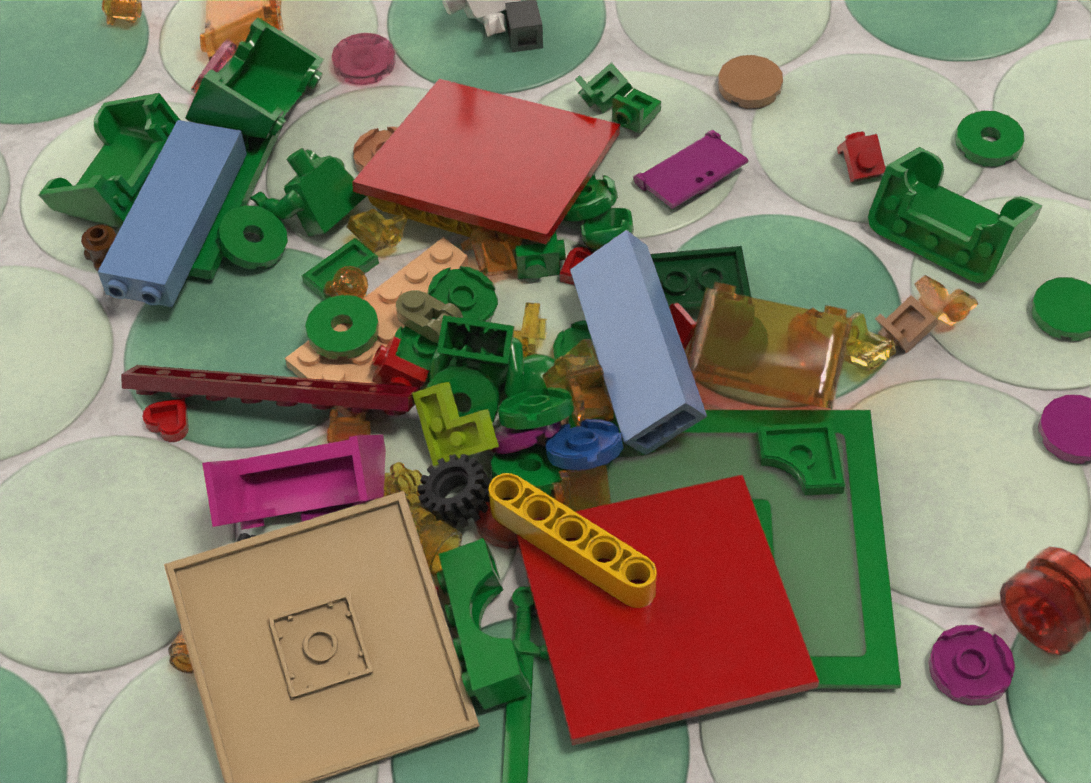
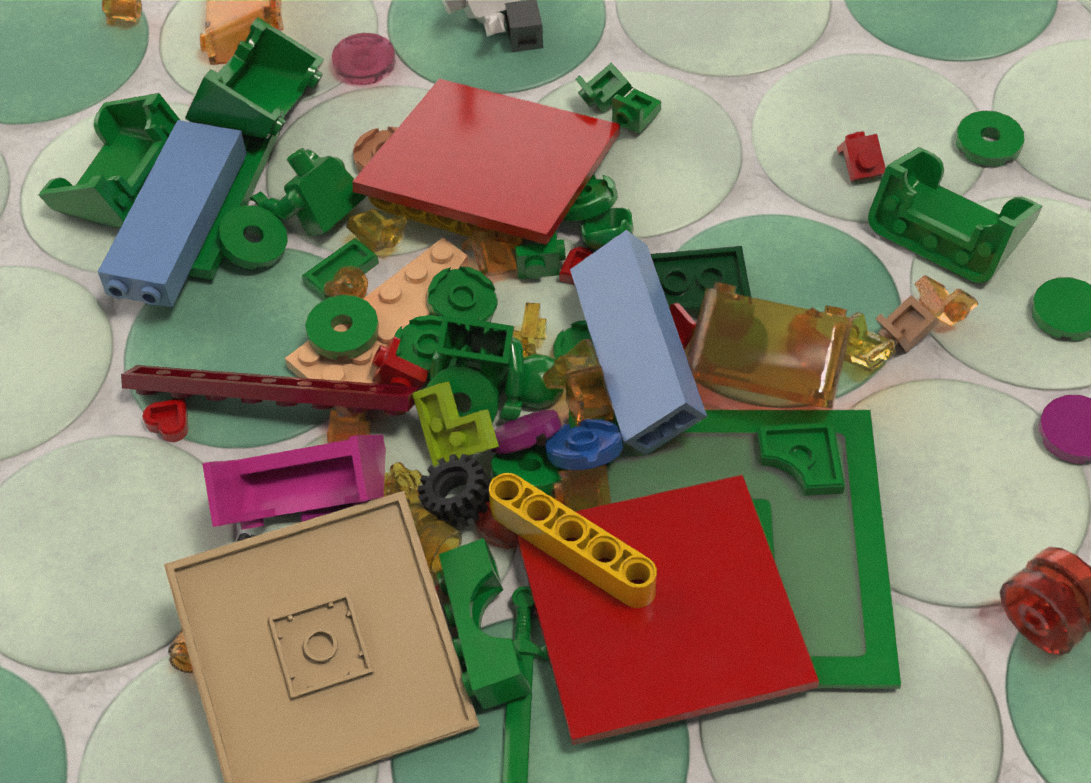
reddish brown brick [81,225,117,271] -> none
clear pink tile [191,38,237,94] -> none
olive plate [396,290,463,343] -> none
green tile [498,387,575,429] -> none
magenta door [633,130,749,209] -> none
medium nougat tile [718,55,783,108] -> none
magenta tile [928,625,1015,706] -> none

